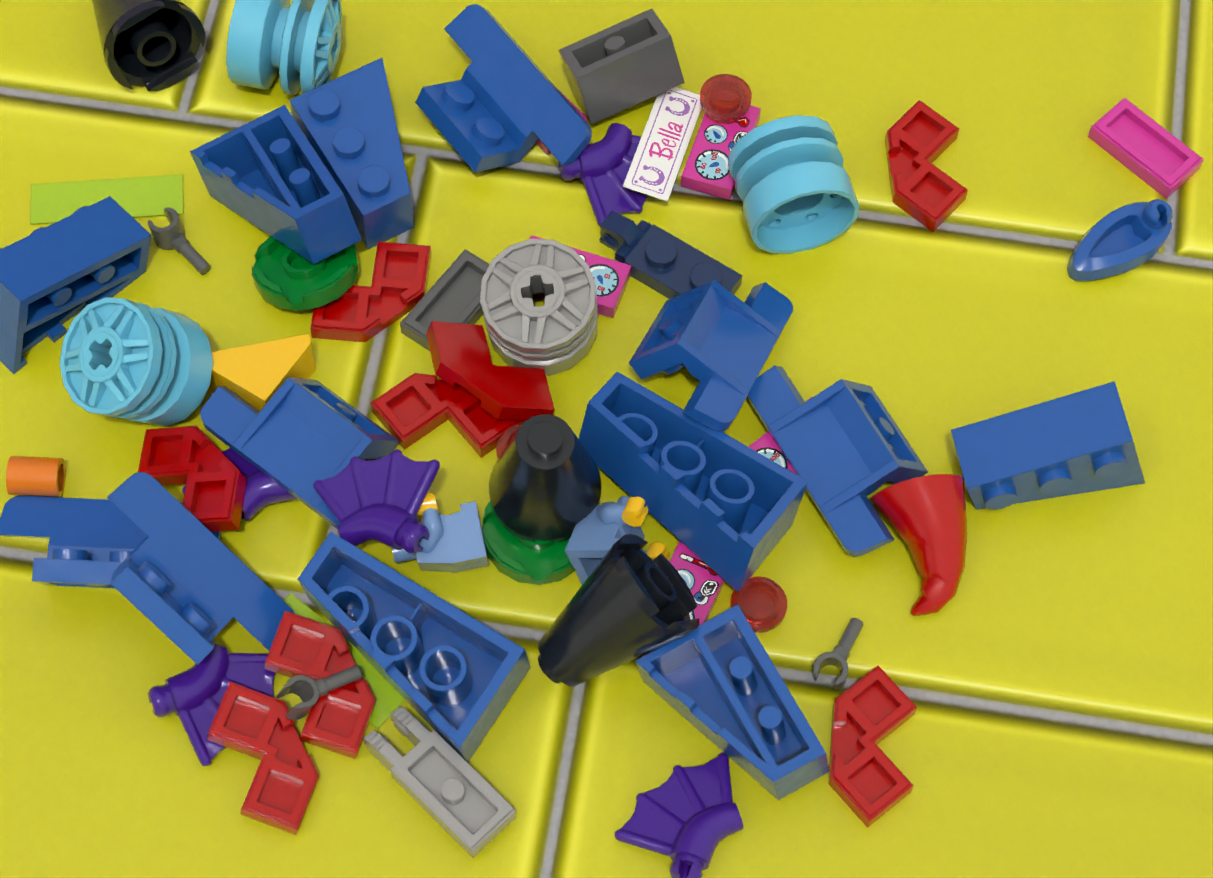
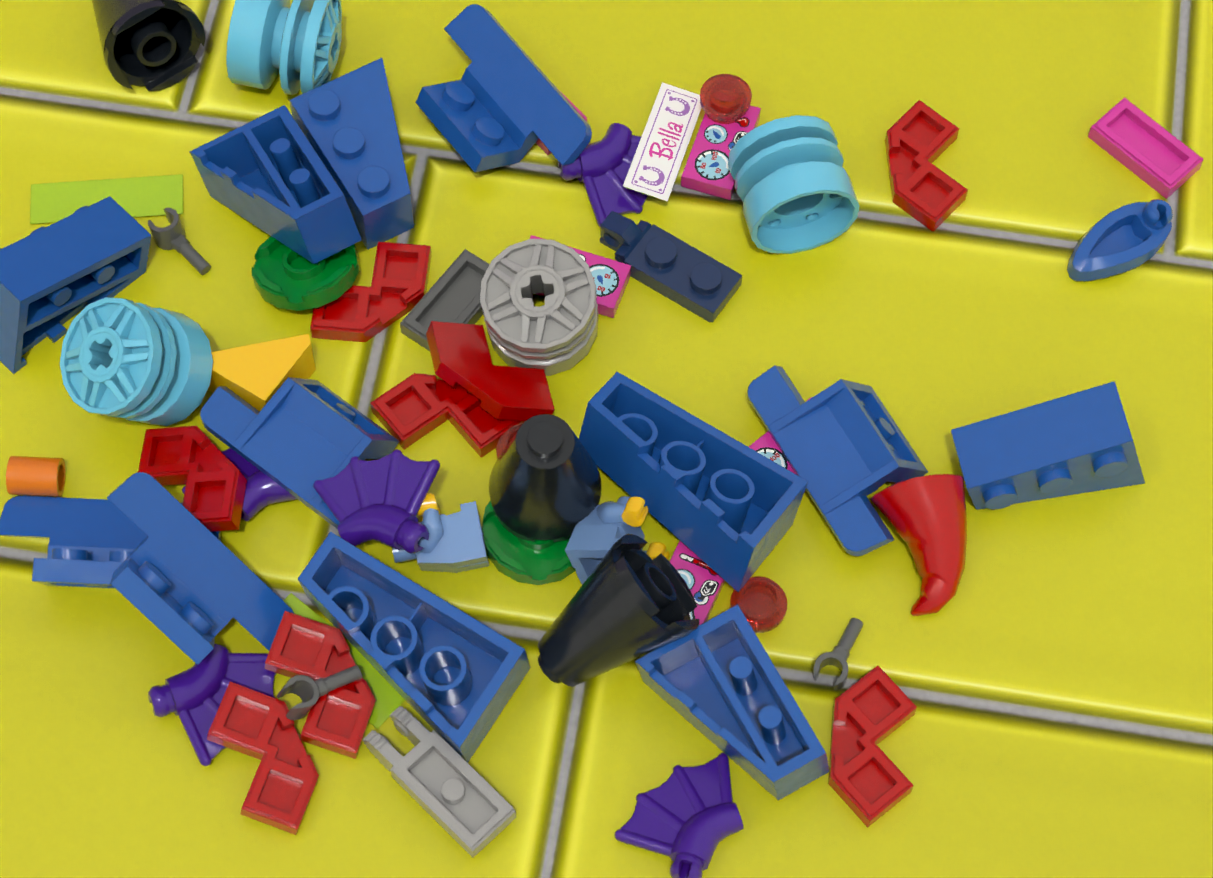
dark grey brick [559,8,685,124] -> none
blue plate [629,280,793,431] -> none

